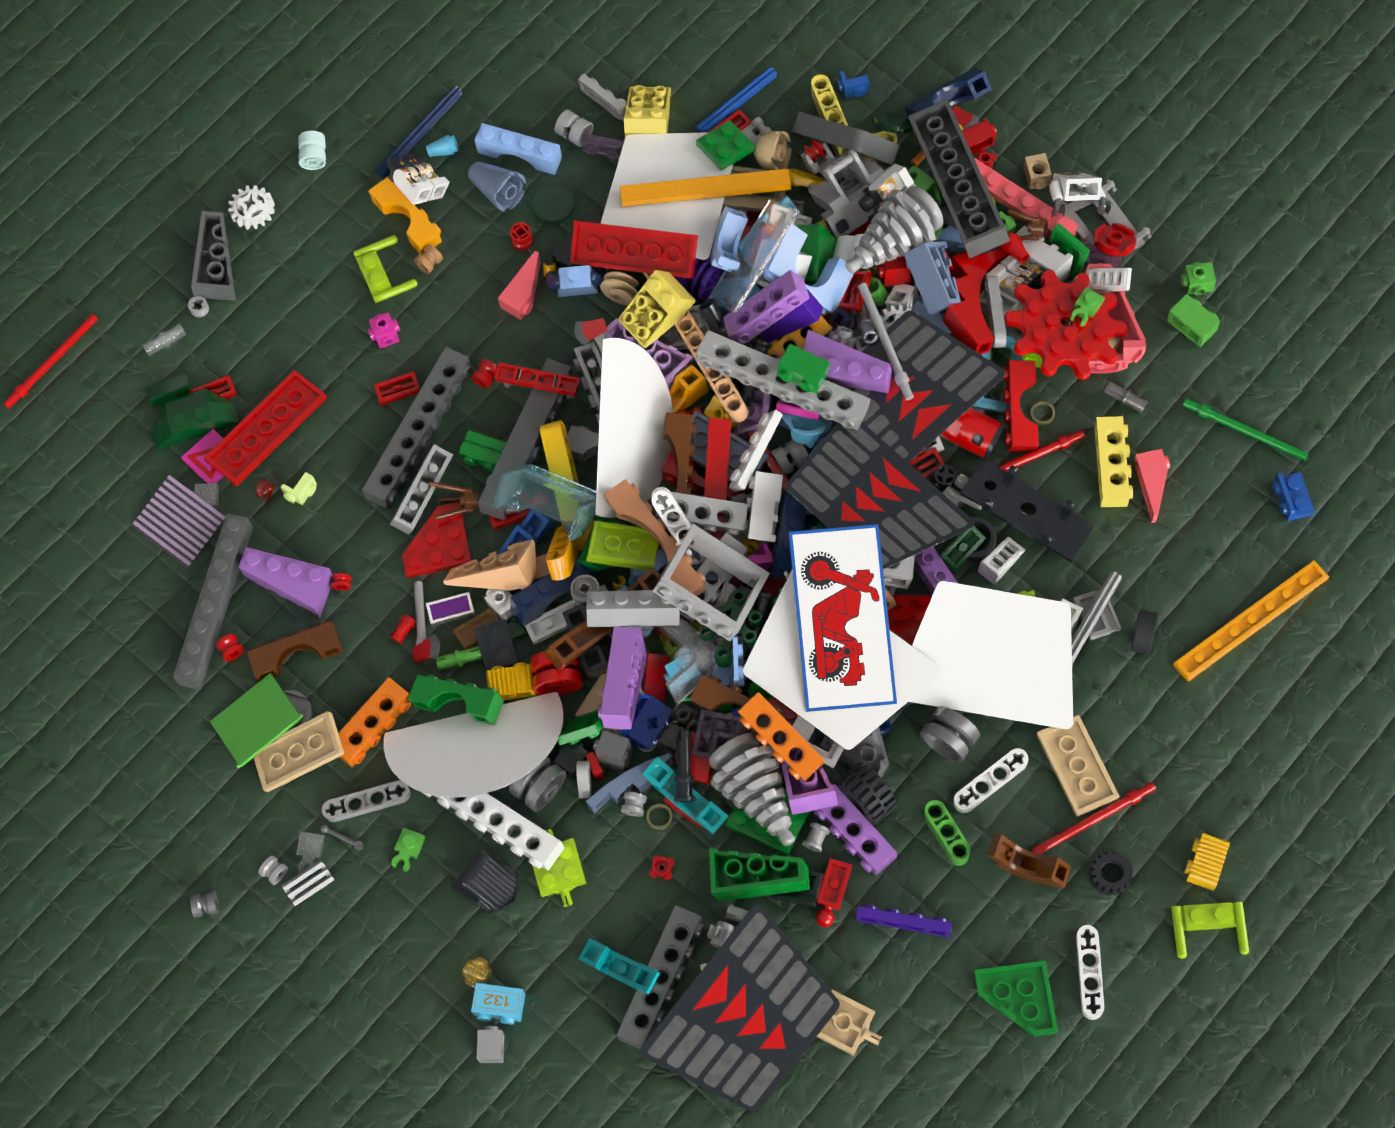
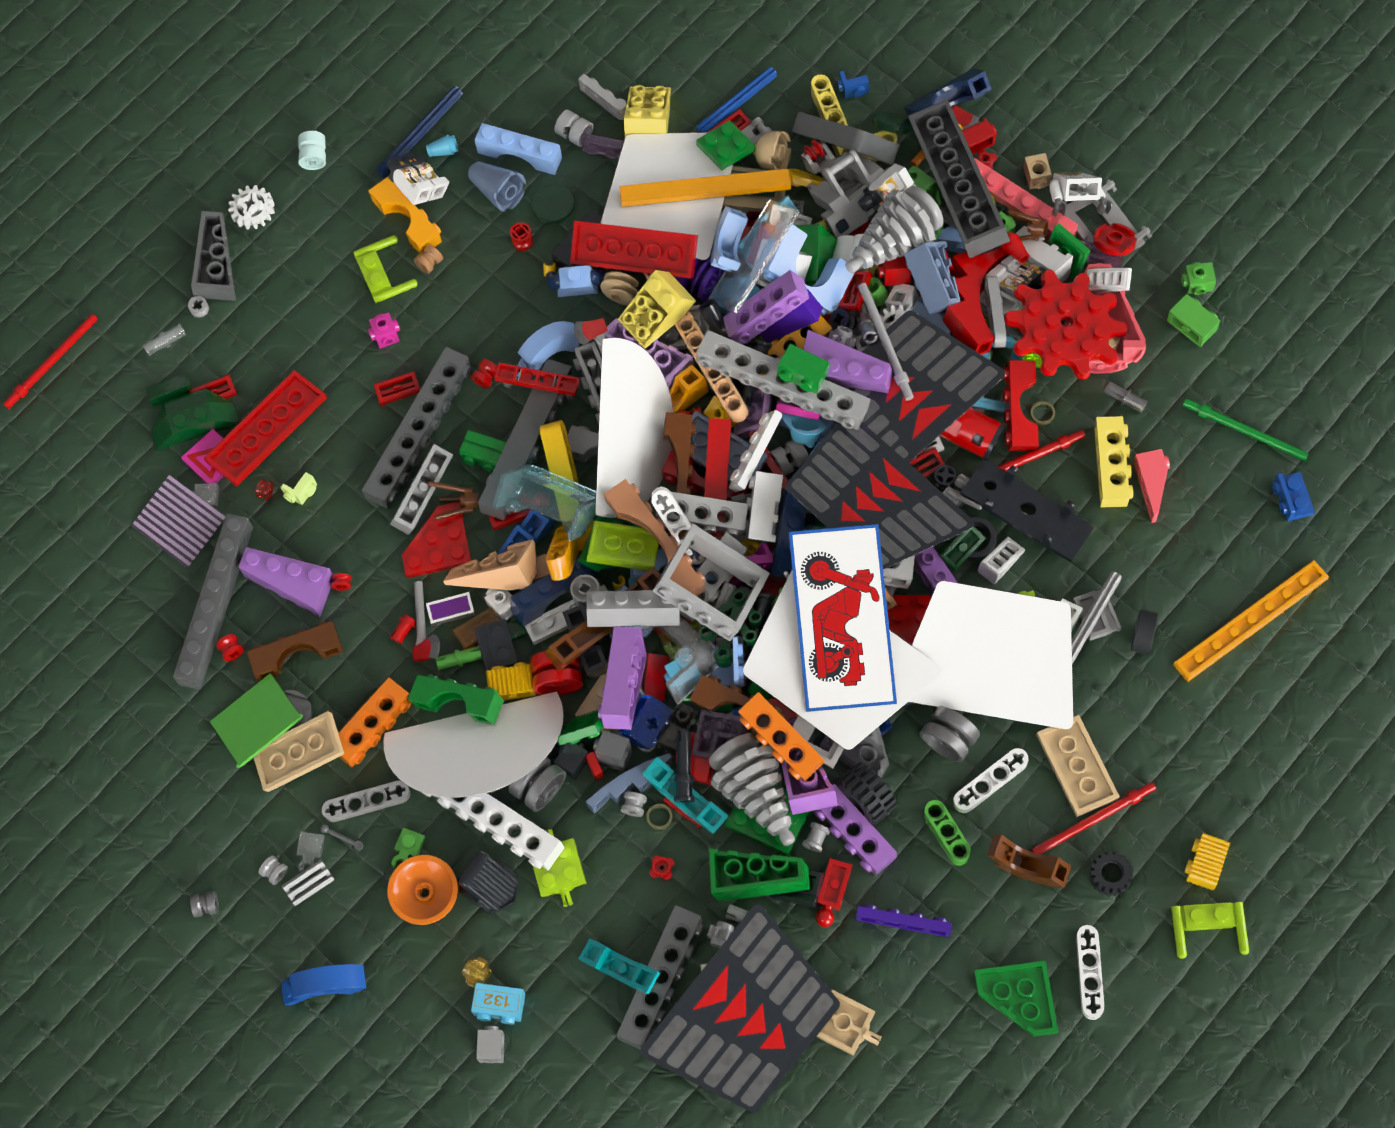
coral slope [498,251,541,320] -> none
light grey beam [576,761,592,799] -> none
bright green plate [1070,287,1105,327] -> none
none -> blue arch [281,964,366,1005]
none -> orange dish [387,855,458,925]
none -> light blue arch [517,321,580,376]

